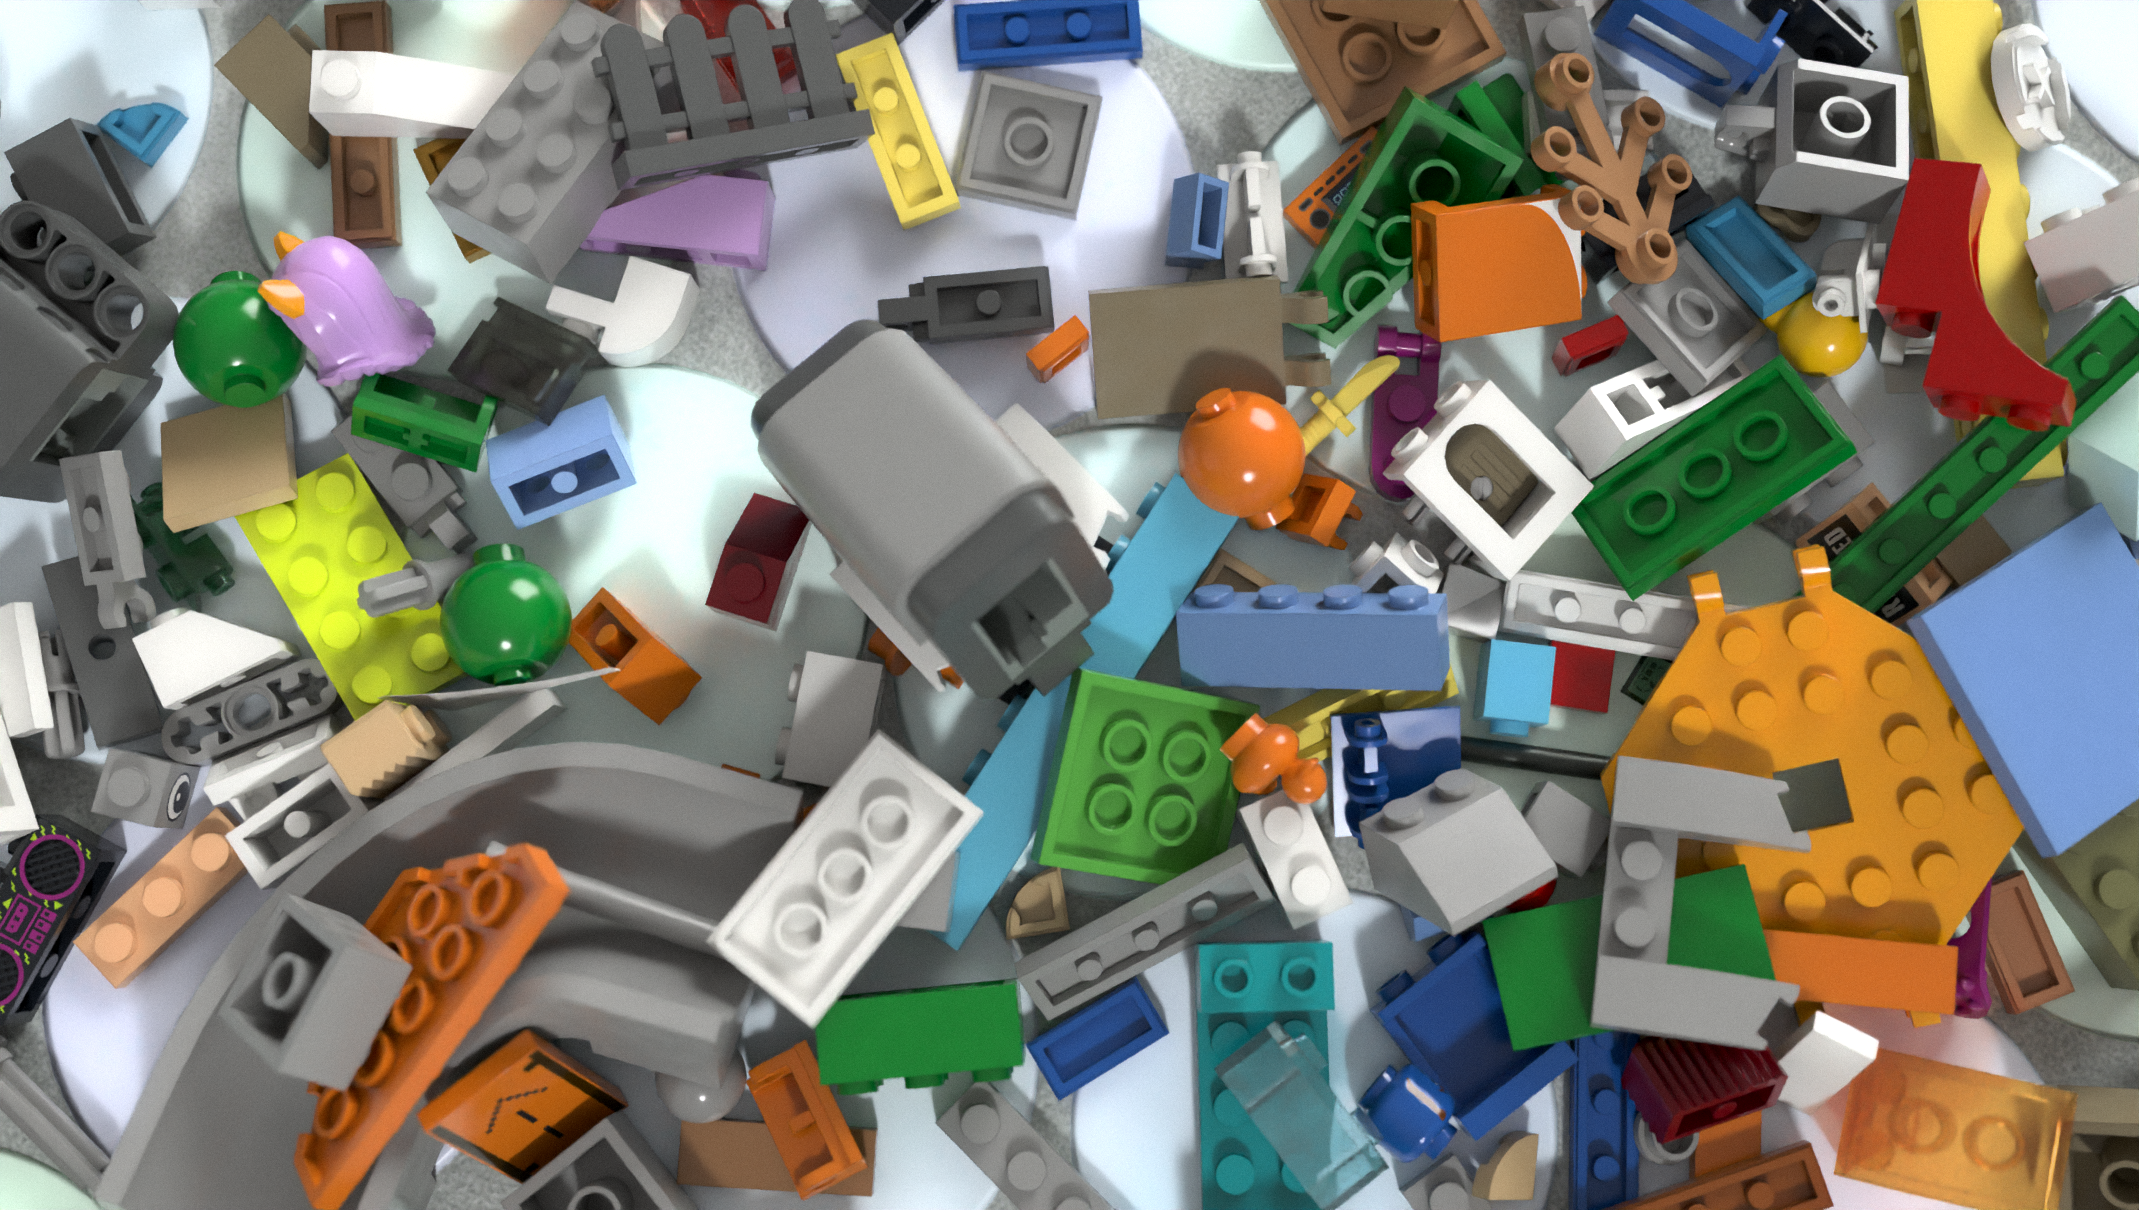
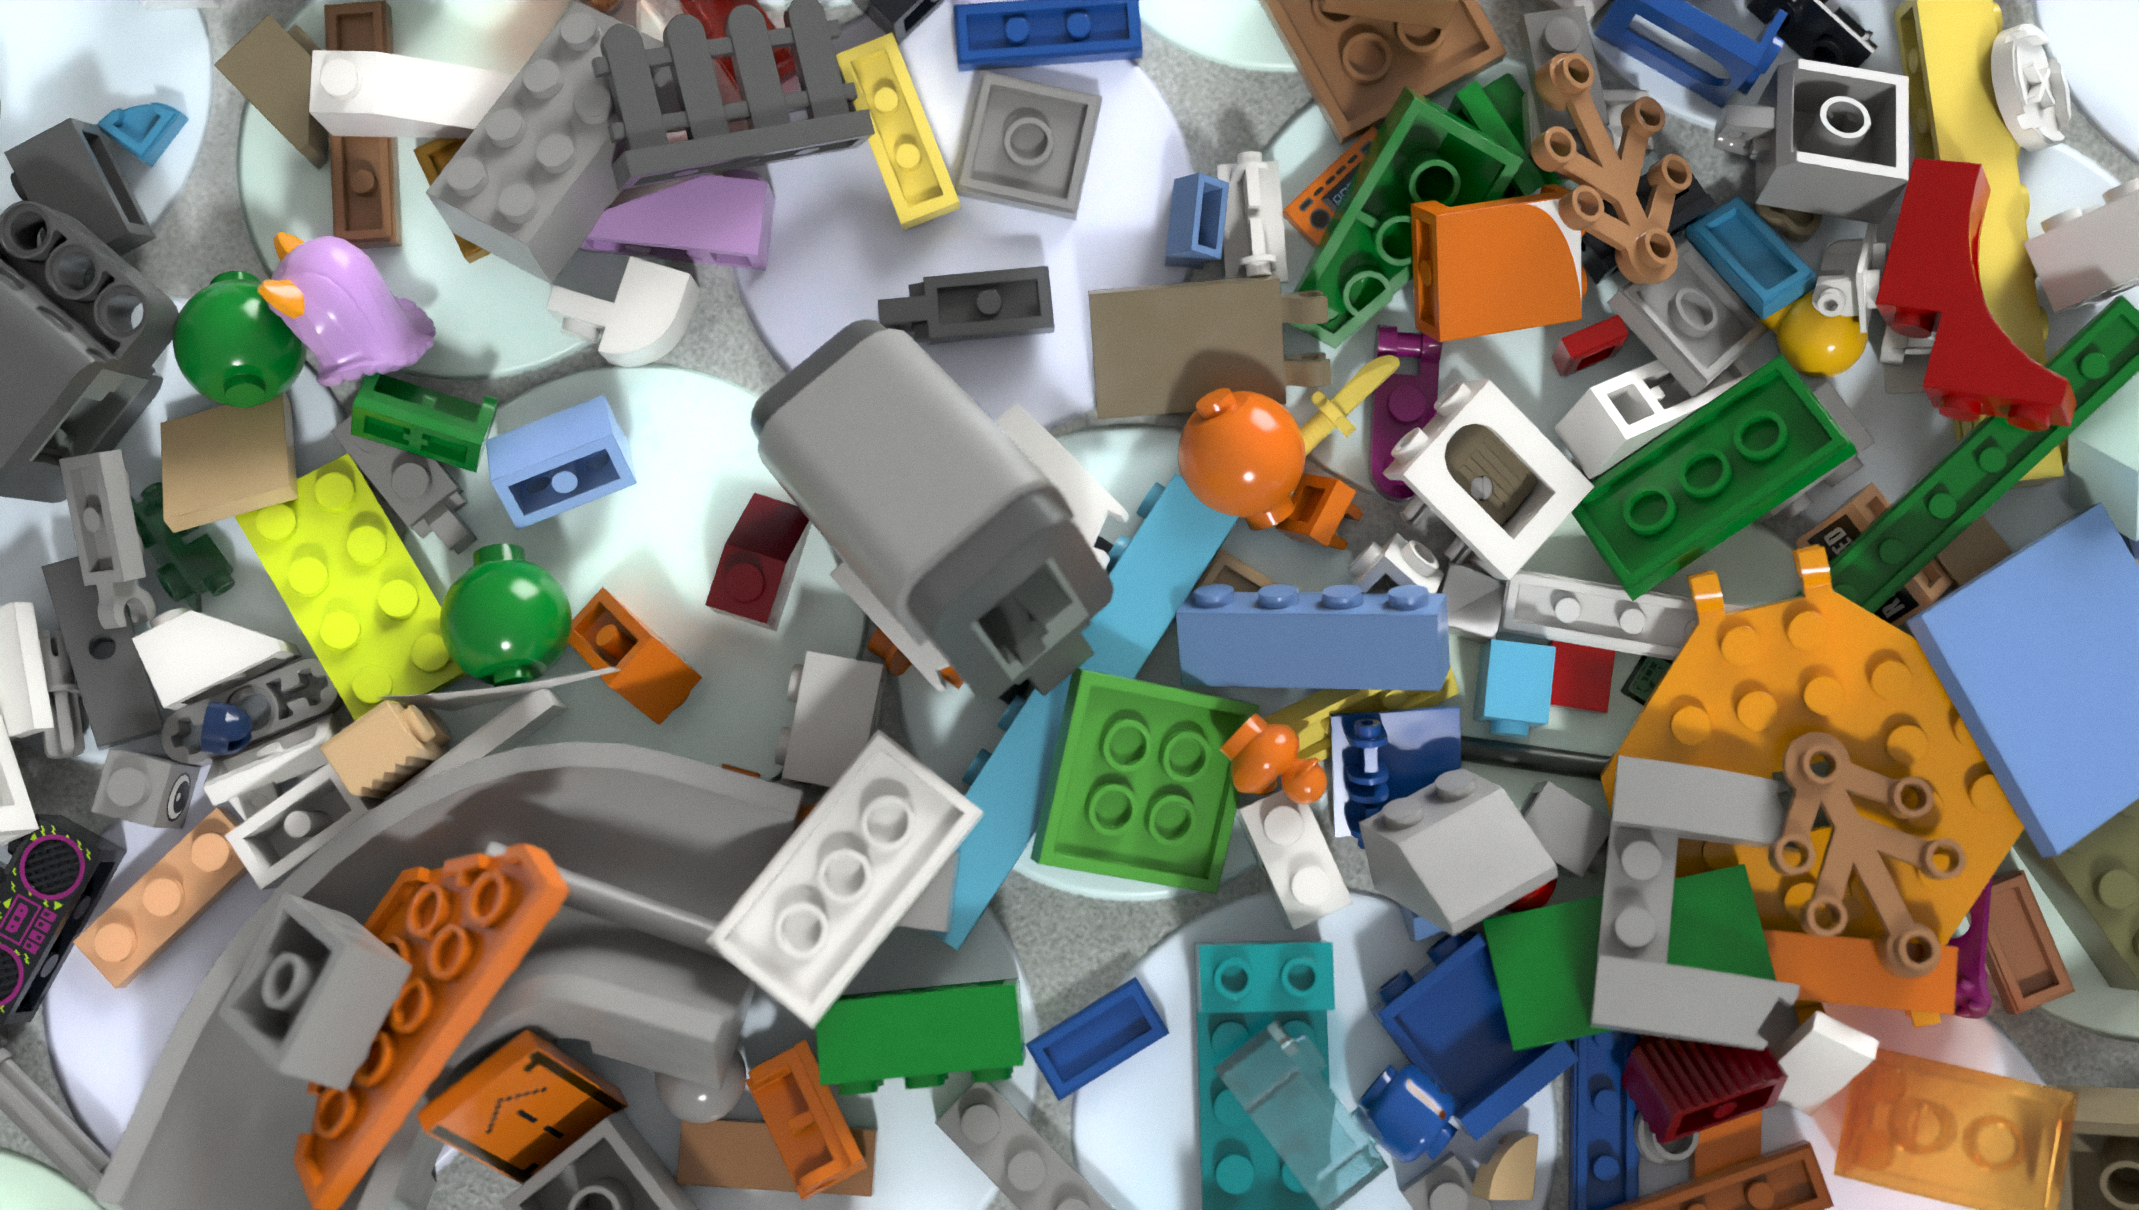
light grey axle [356,551,473,618] -> none
clear smoke plate [447,297,599,426] -> none
tan tile [1006,867,1070,940] -> none
light grey plate [1014,842,1277,1021] -> none
orange tile [1026,315,1089,384] -> none
none -> dark blue hinge [200,701,252,755]
none -> medium nougat plant [1768,732,1966,978]

